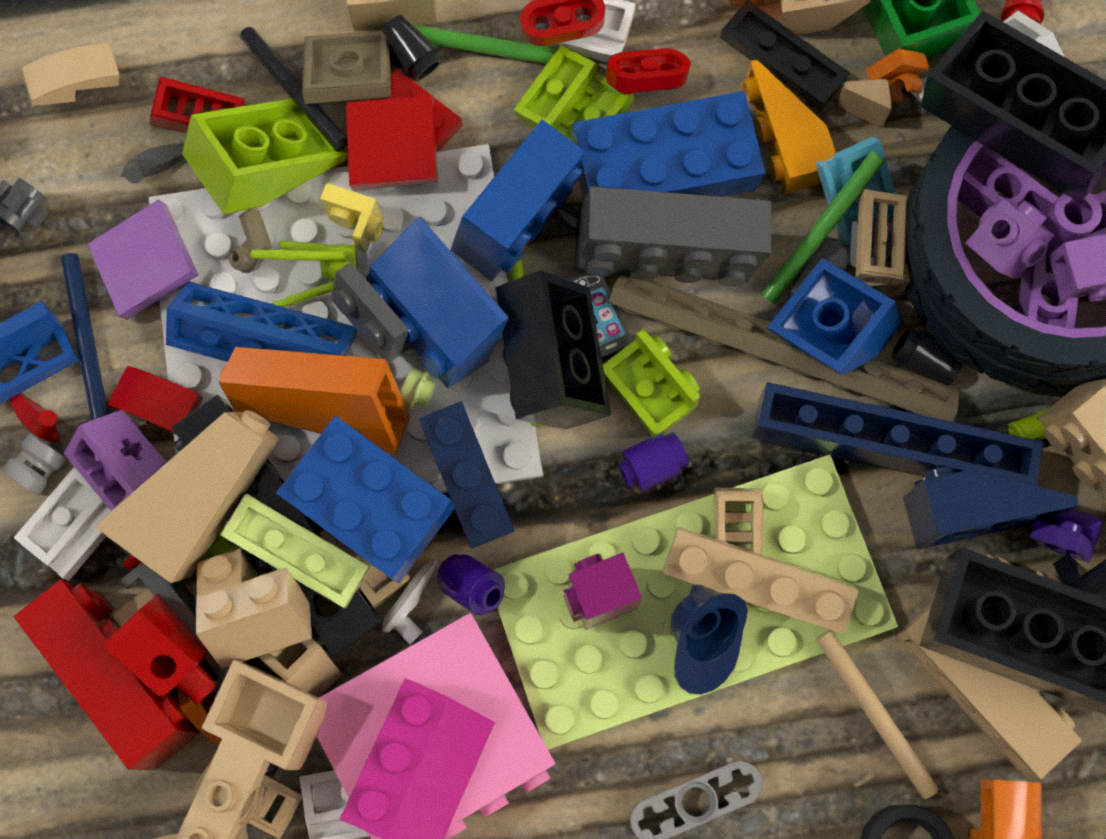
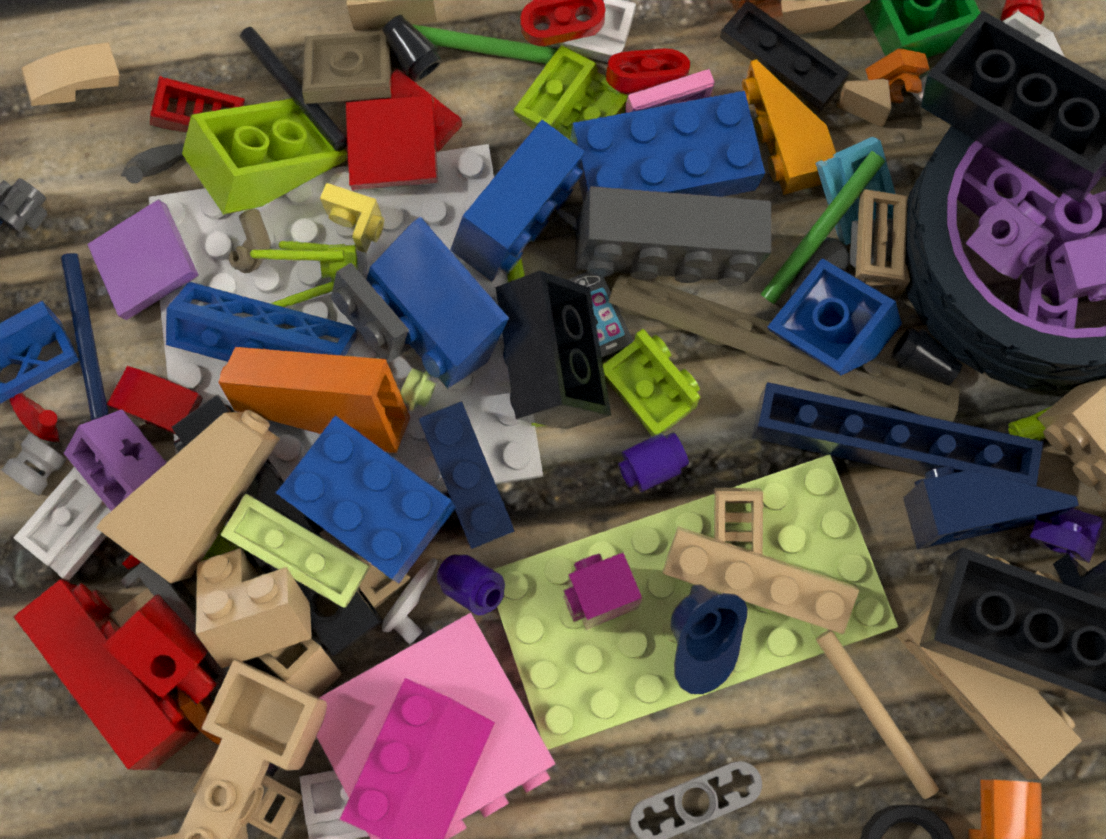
none -> bright pink tile [625,69,715,113]

